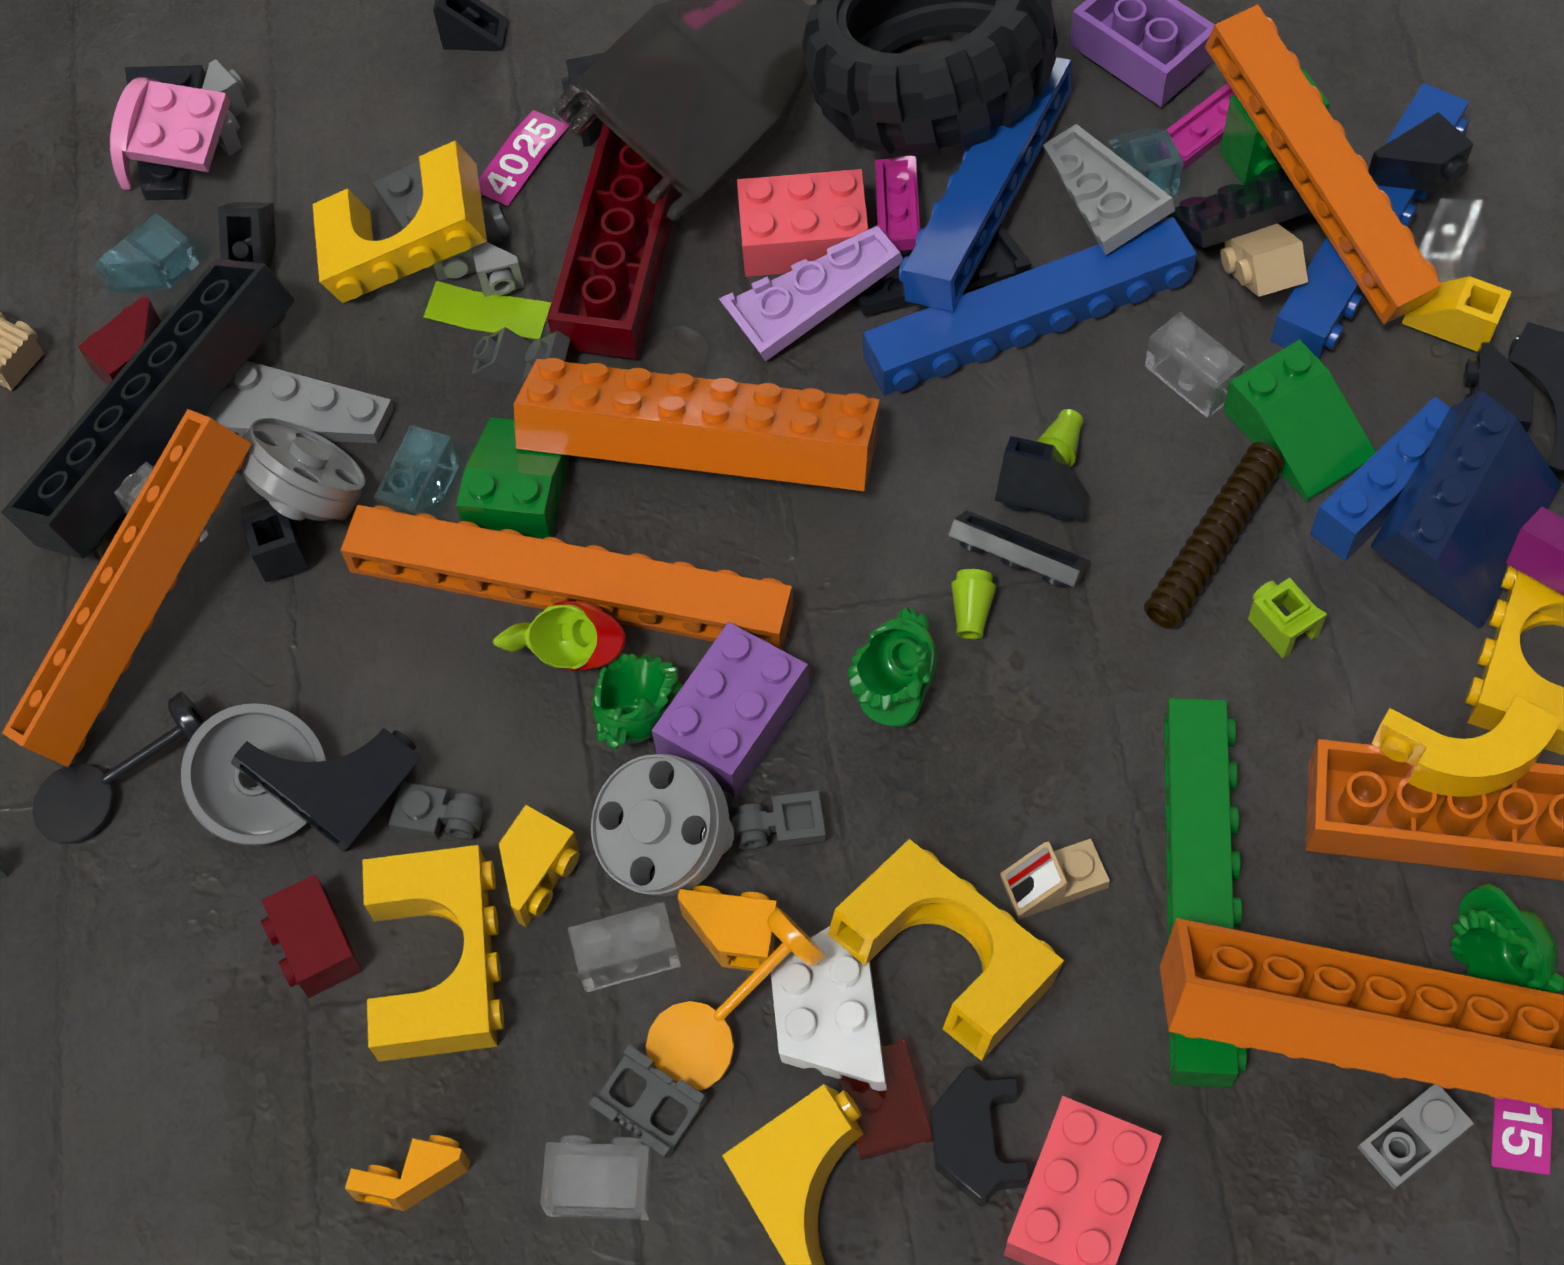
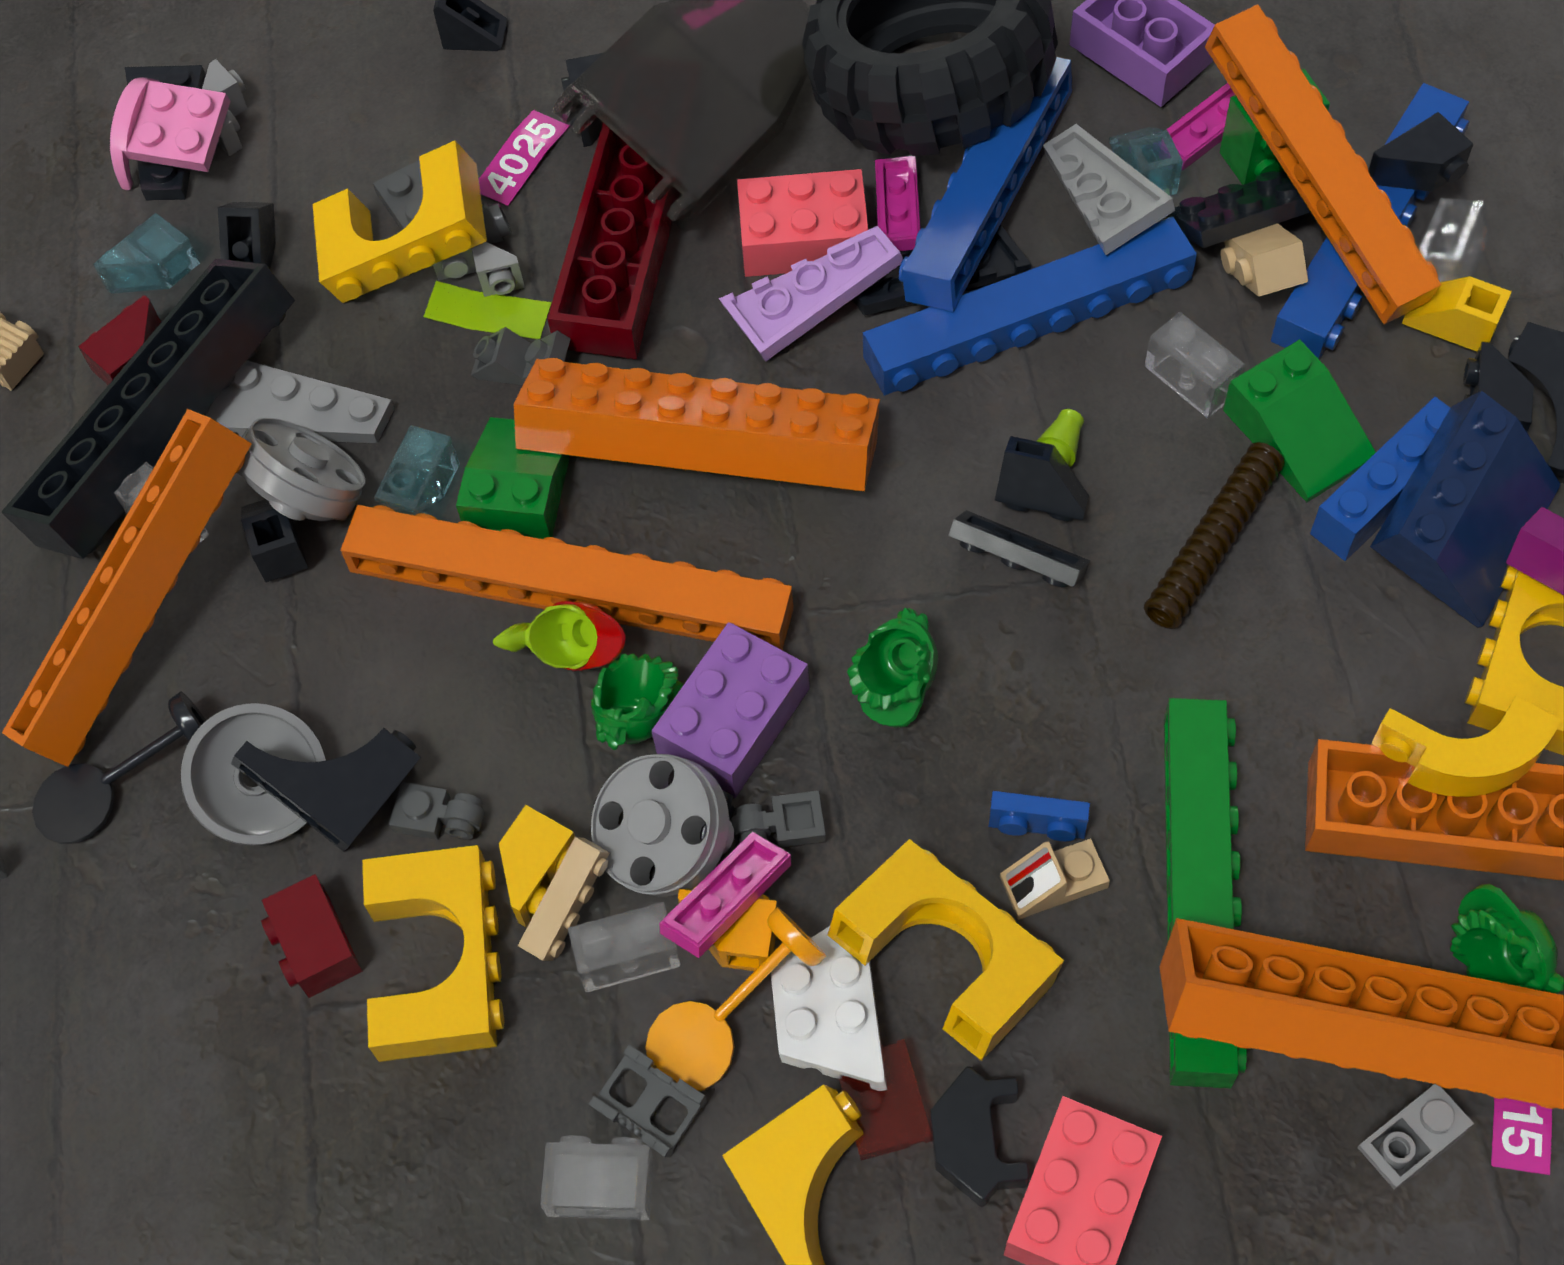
light orange slope [345,1135,471,1211] -> none
lime cone [951,569,997,640] -> none
lime window [1248,578,1327,659] -> none
none -> tan piece [518,837,610,961]
none -> dark pink tile [659,832,791,958]
none -> blue plate [989,791,1090,842]

